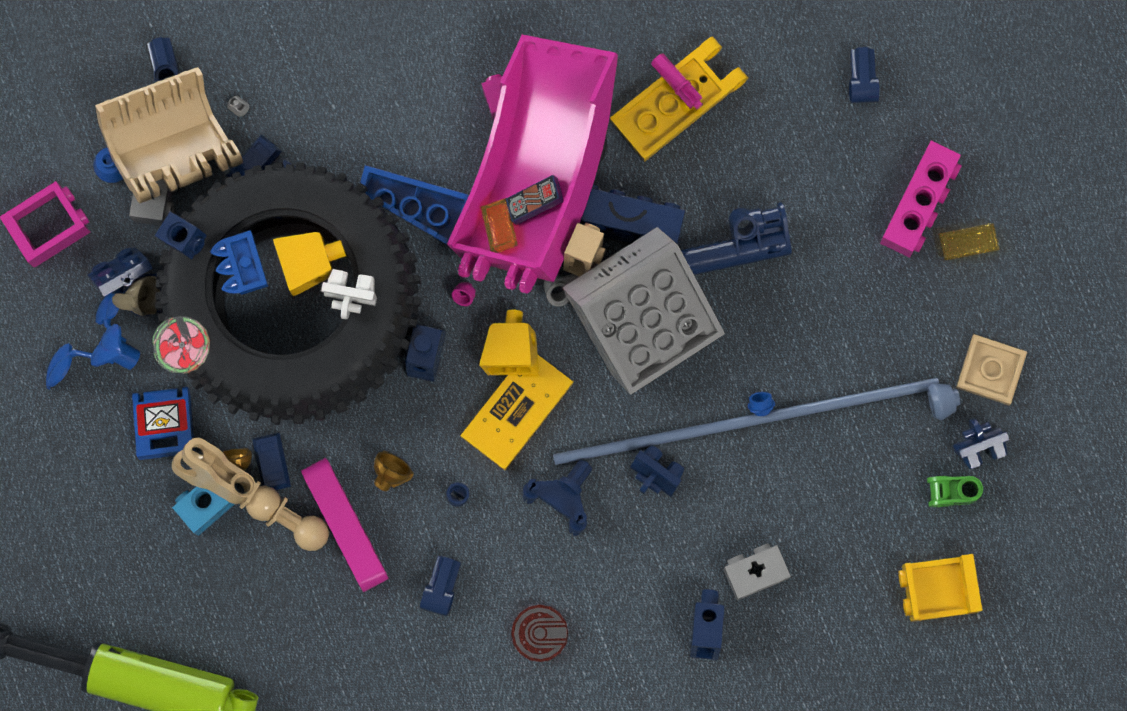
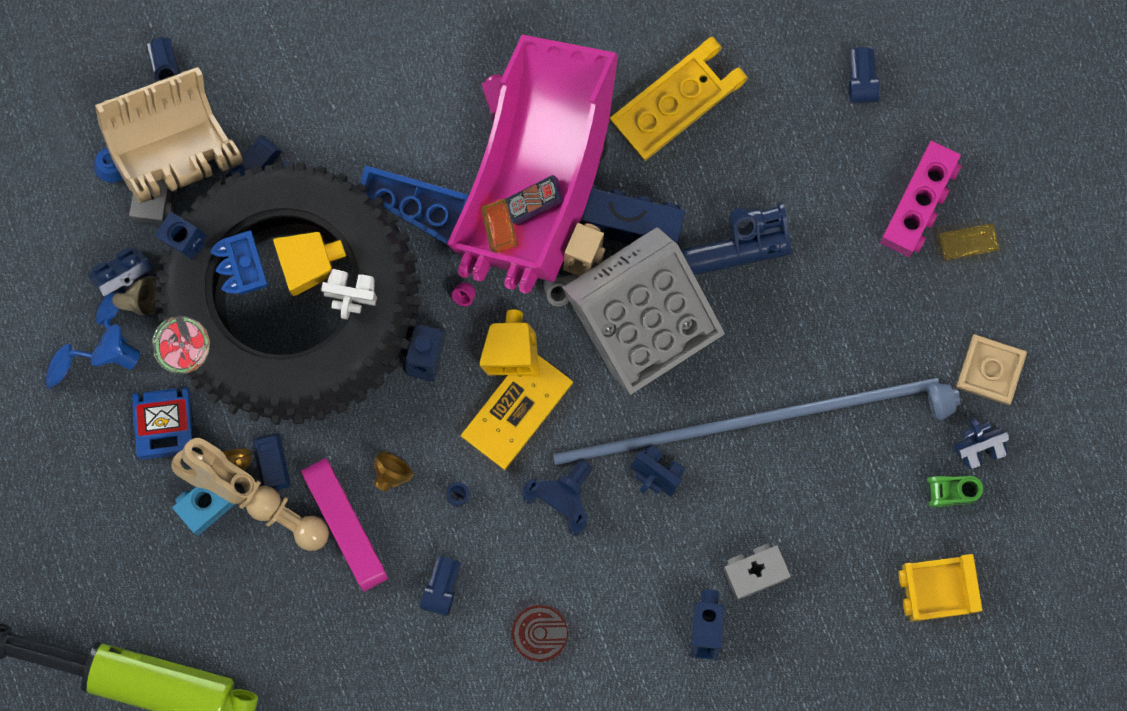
dark pink window [0,181,90,268] -> none
light grey rock [227,96,249,117] -> none
dark pink piece [651,54,703,110] -> none
blue plate [748,392,775,416] -> none

